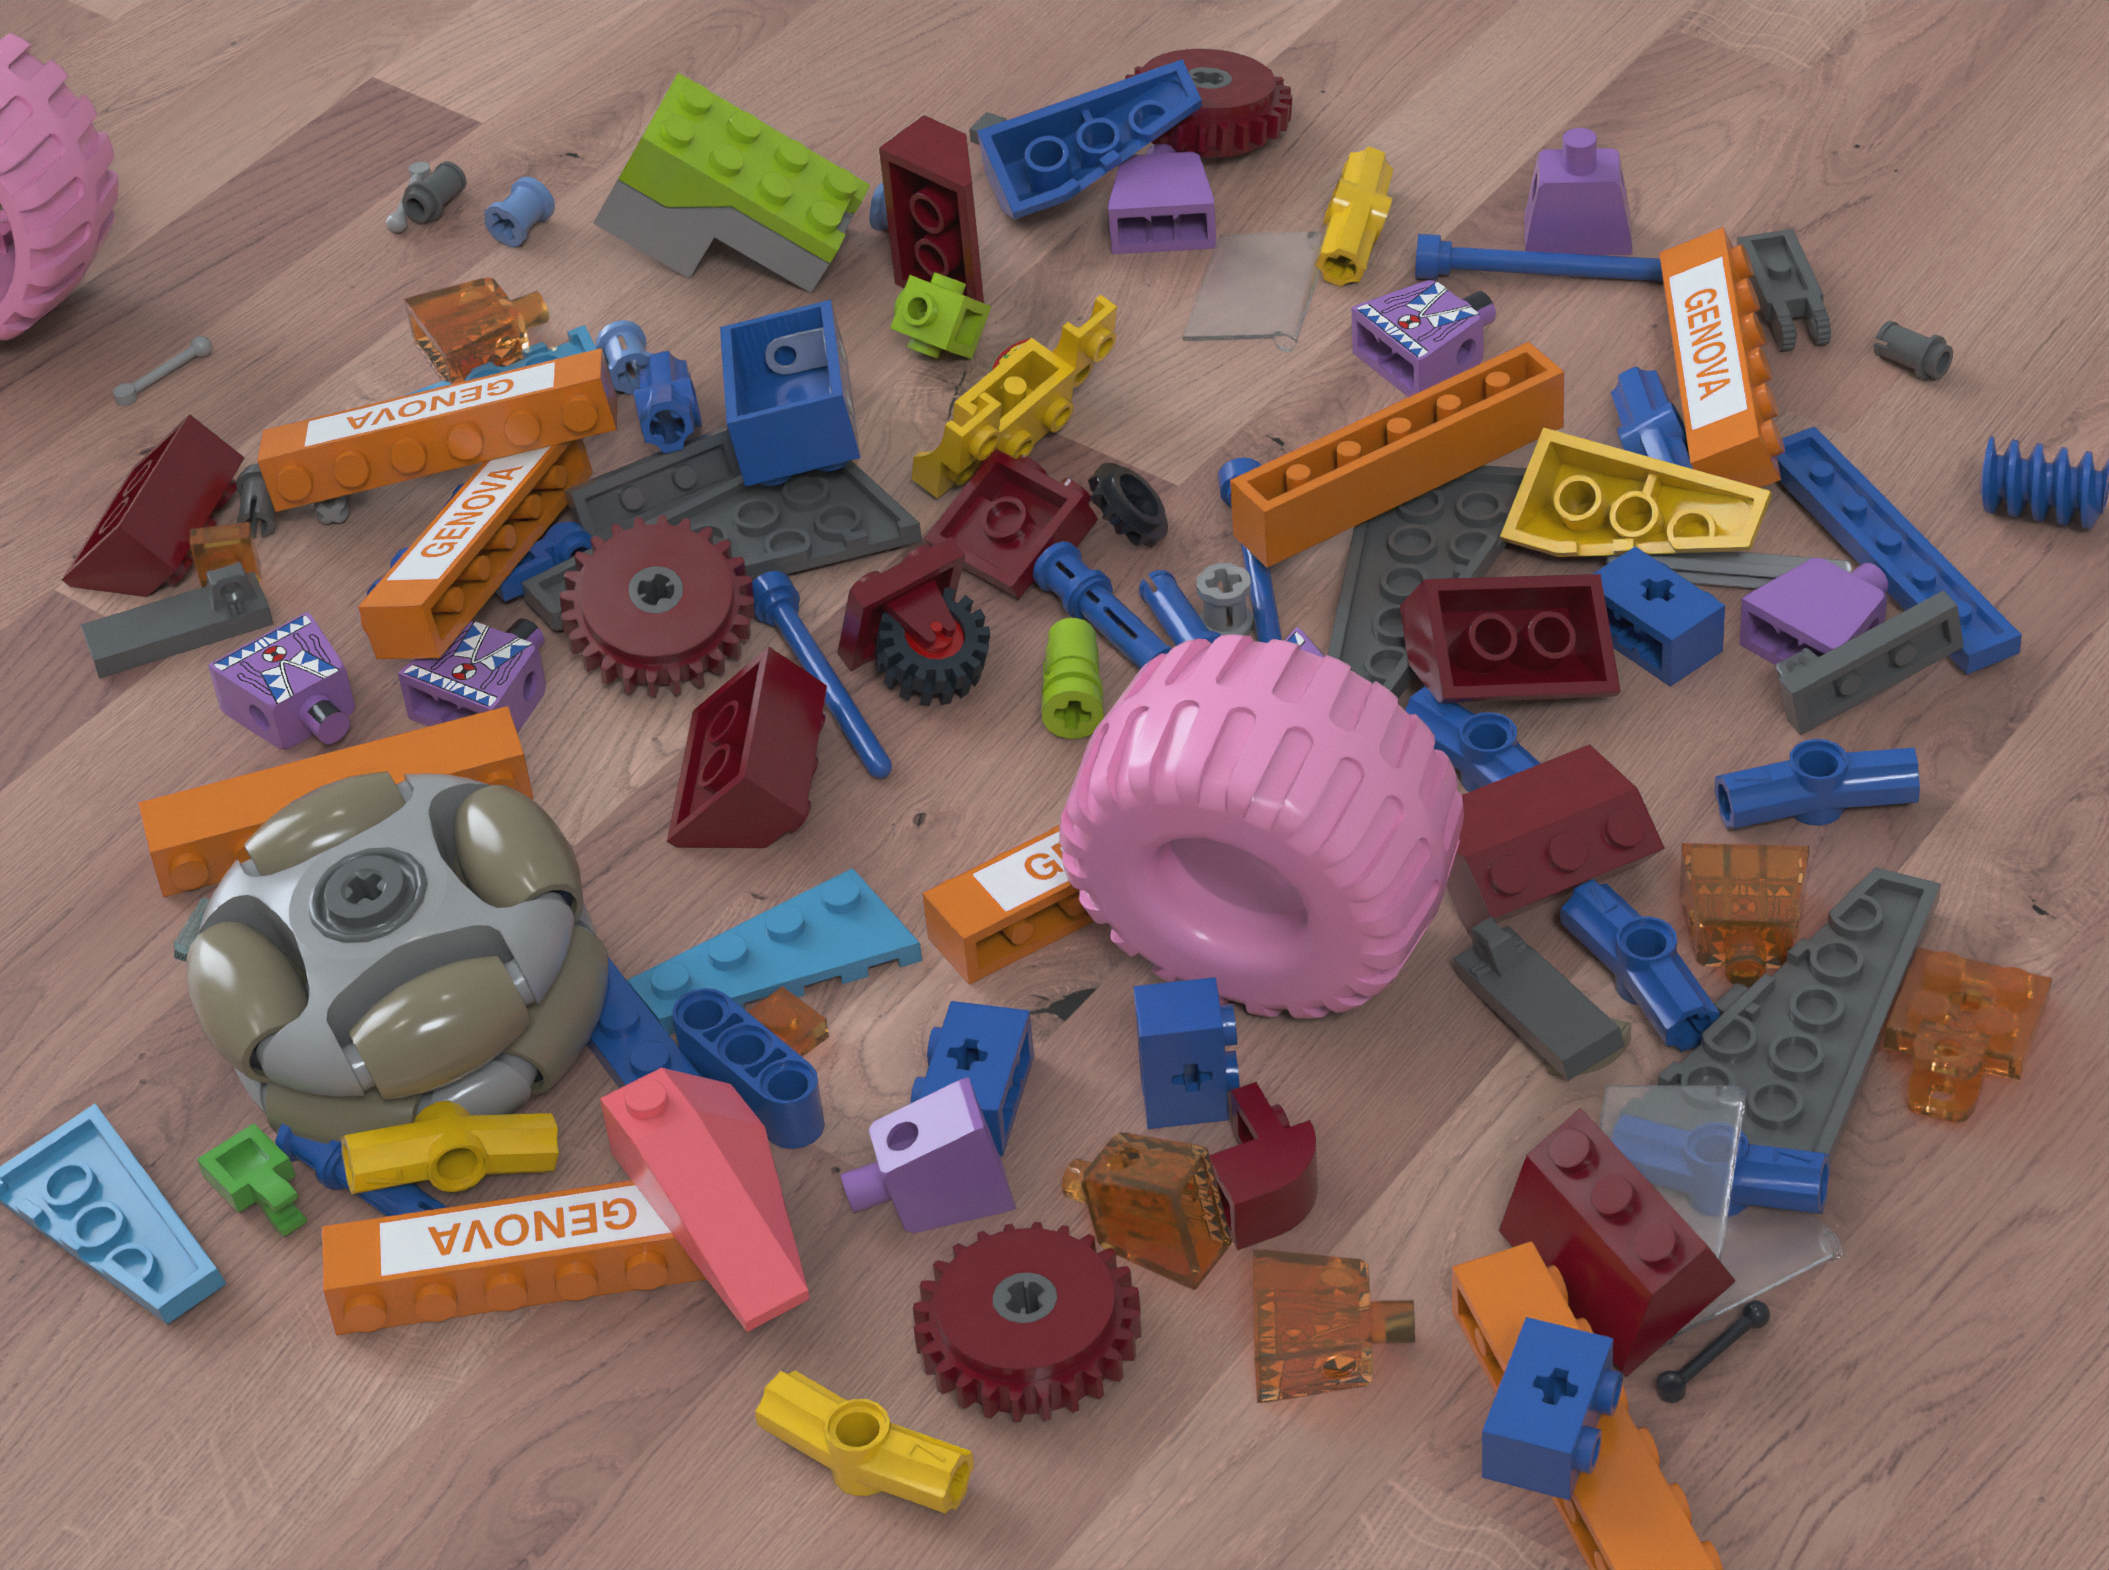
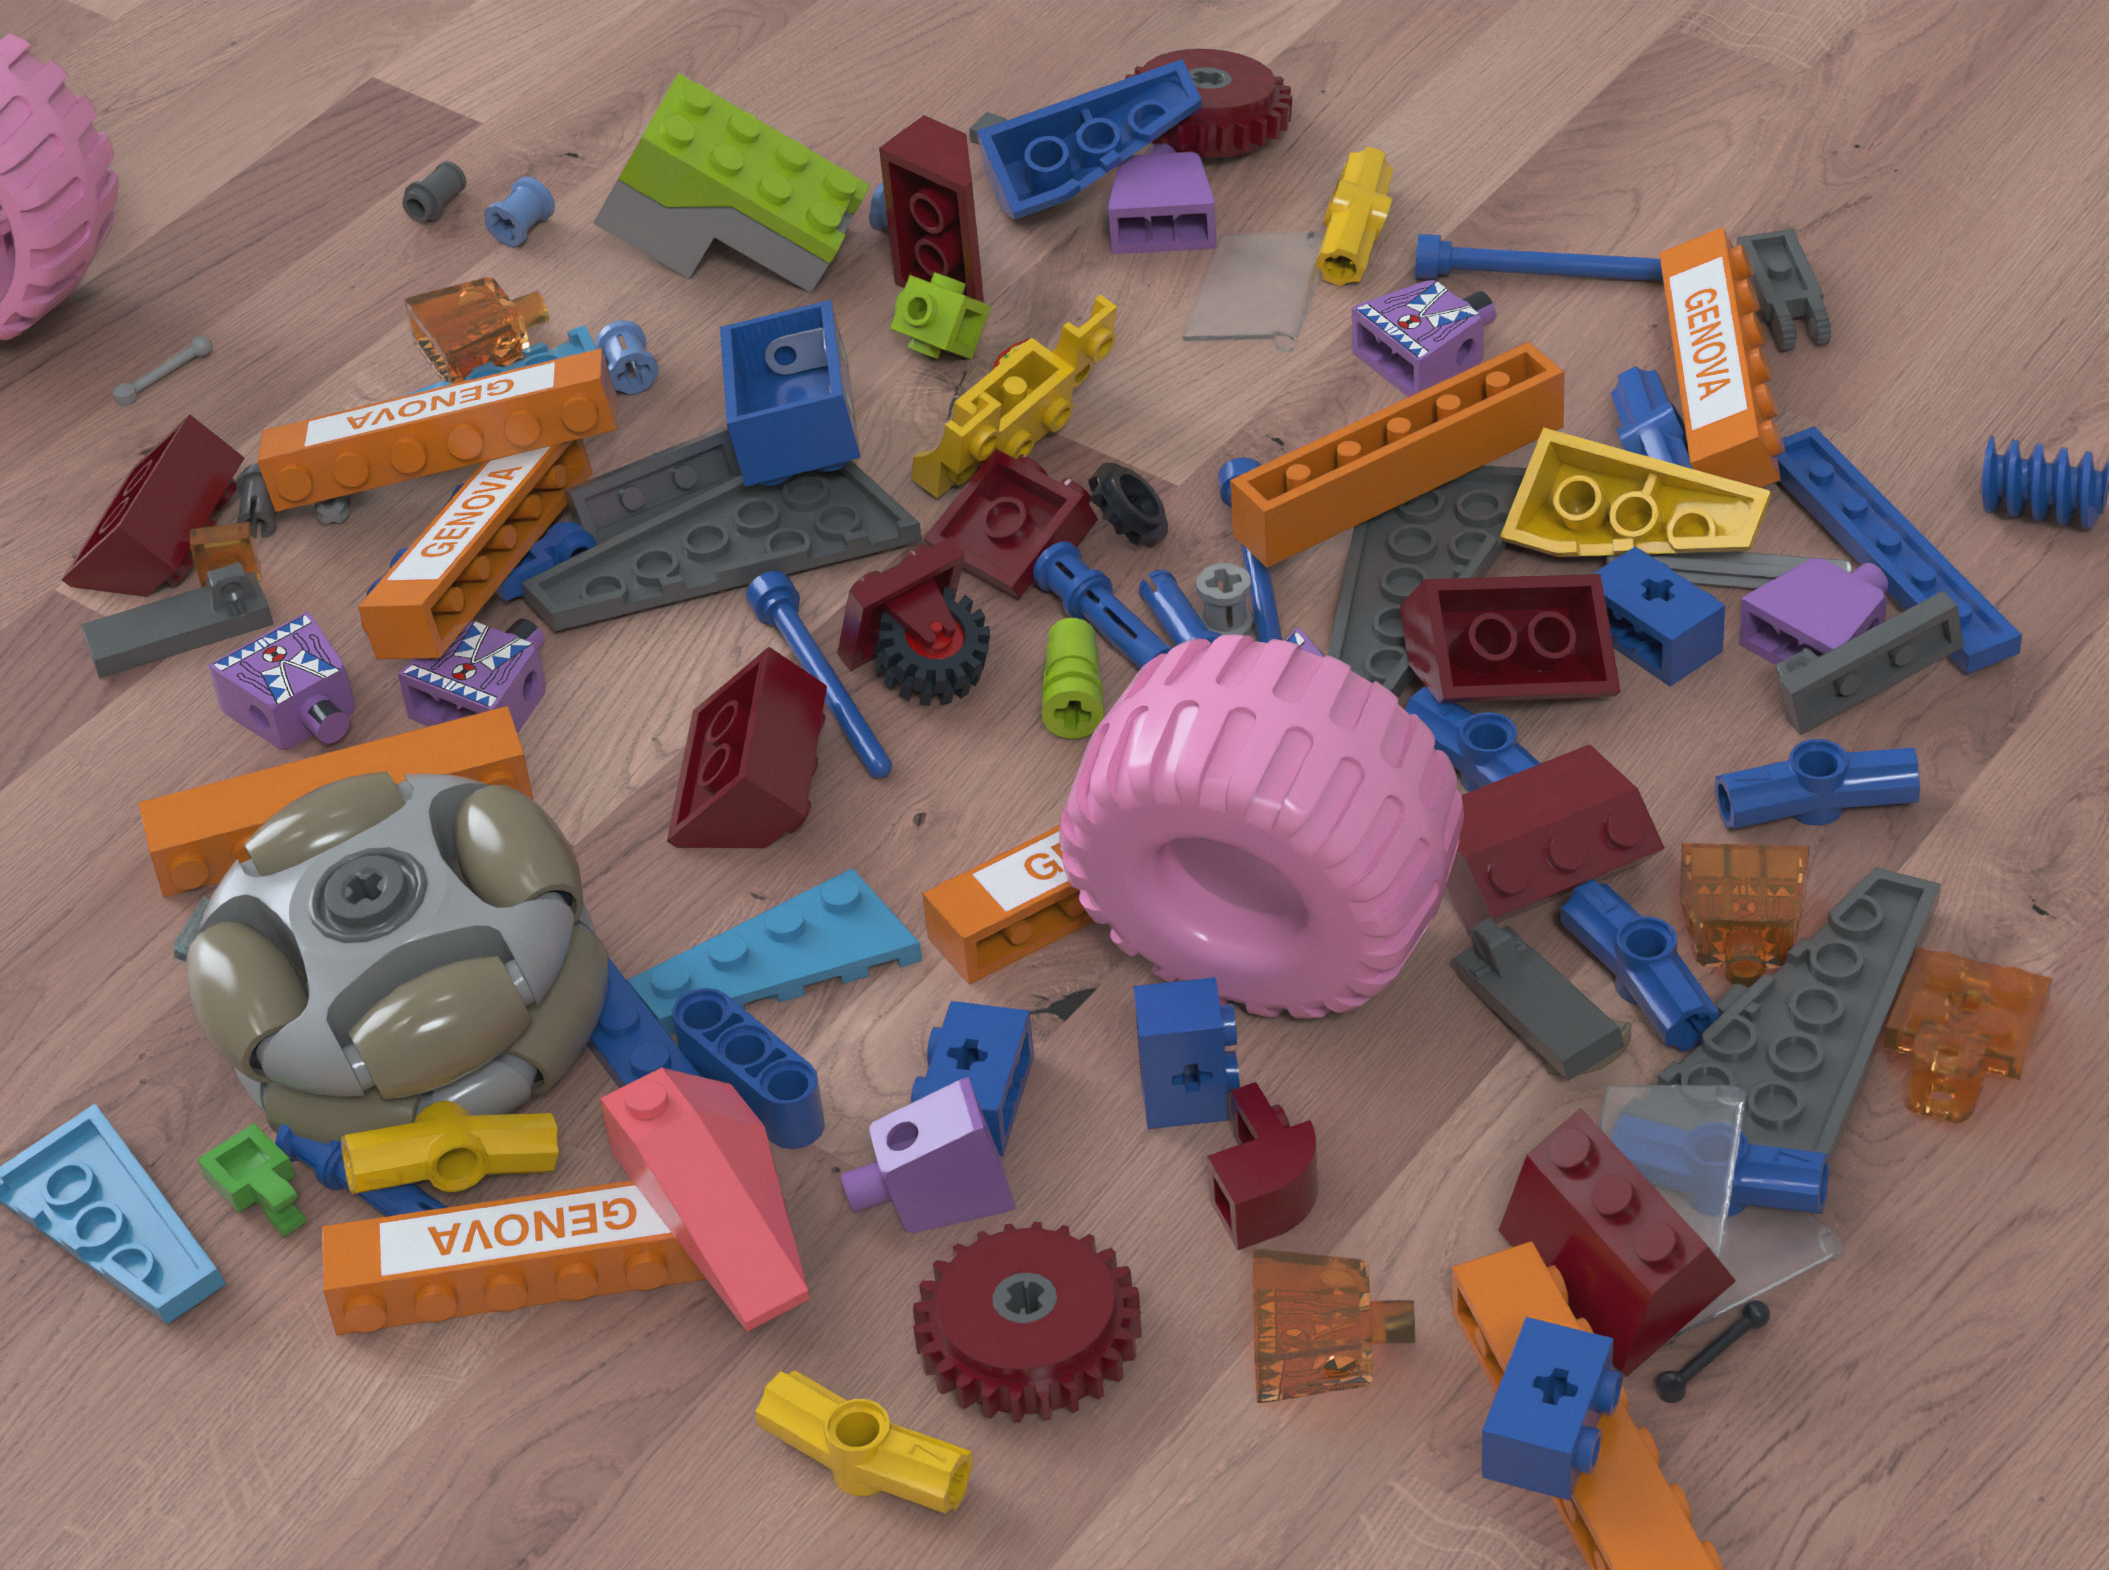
light grey hinge [386,161,431,233] -> none
dark red gear [560,515,755,697] -> none
blue piece [634,351,702,453] -> none
clear orange plate [747,986,829,1057] -> none
clear orange torso [1062,1132,1233,1290] -> none
medium lavender torso [1524,128,1632,255] -> none
dark grey pin [1874,321,1953,380] -> none

